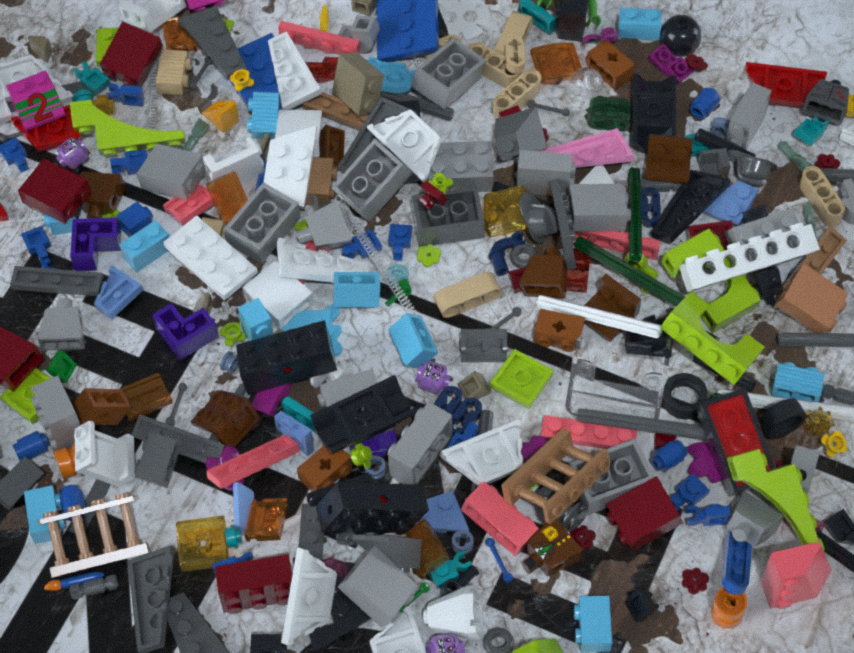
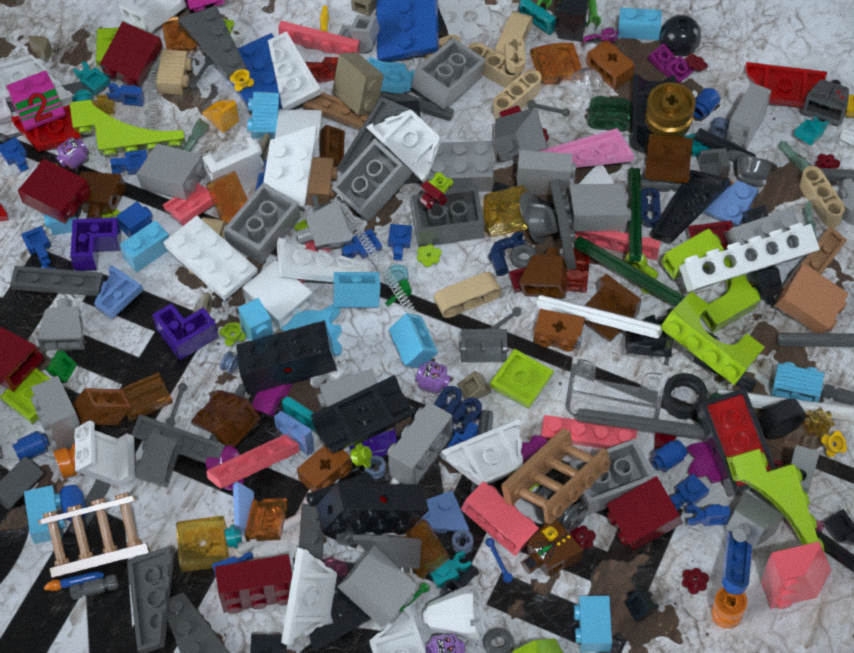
none -> pearl gold wheel [646,82,695,137]

